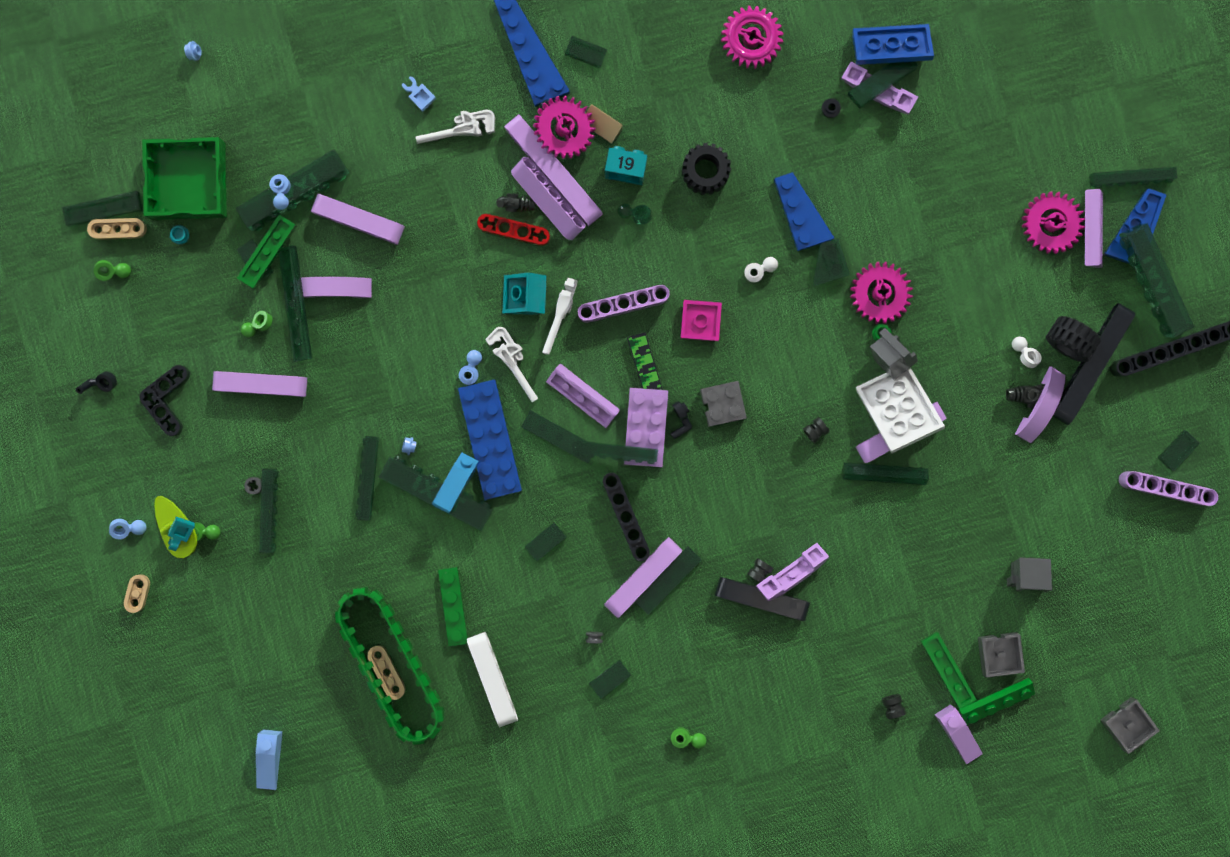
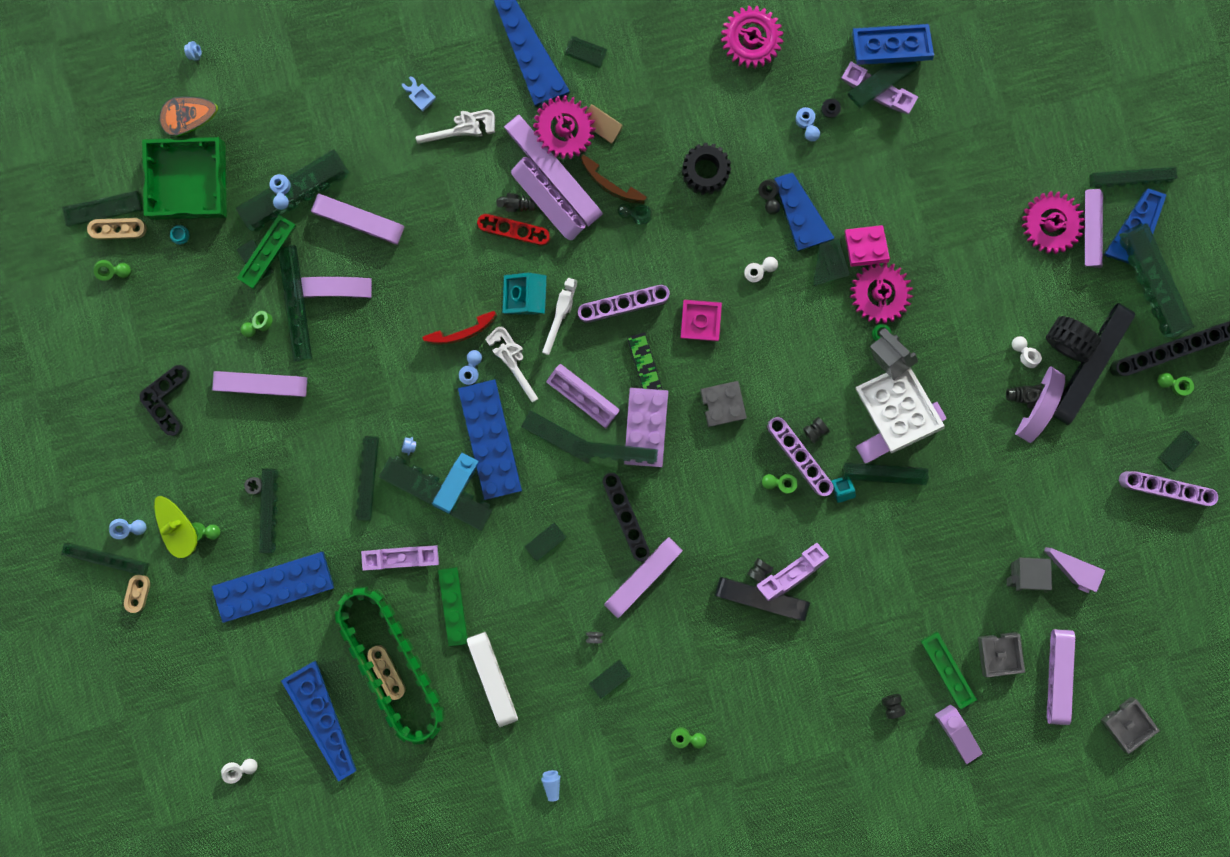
black plate [76,371,117,394] -> none
teal plate [168,517,195,552] -> none
light blue slope [256,730,283,790] -> none
teal brick [605,146,647,185] -> none
clear green tile [635,546,702,615] -> none
black plate [670,401,692,440] -> none
green plate [959,678,1035,725] -> none
none -> clear green piece [61,543,149,576]
none -> shield [160,97,218,136]
none -> blue plate [212,552,334,623]
none -> white plate [221,759,258,784]
none -> blue wing [281,660,356,781]
none -> lavender slope [361,545,439,570]
none -> red slope [422,311,497,344]
none -> light blue cone [541,770,560,801]
none -> reddish brown slope [581,154,647,204]
none -> pearl dark grey plate [758,179,780,215]
none -> bright green plate [762,474,797,494]
none -> lavender beam [767,417,833,496]
none -> light blue plate [796,108,820,142]
none -> teal slope [831,475,856,503]
none -> dark pink plate [844,225,890,267]
none -> lavender slope [1044,547,1105,593]
none -> lavender beam [1047,629,1075,725]
none -> bright green plate [1157,373,1194,396]

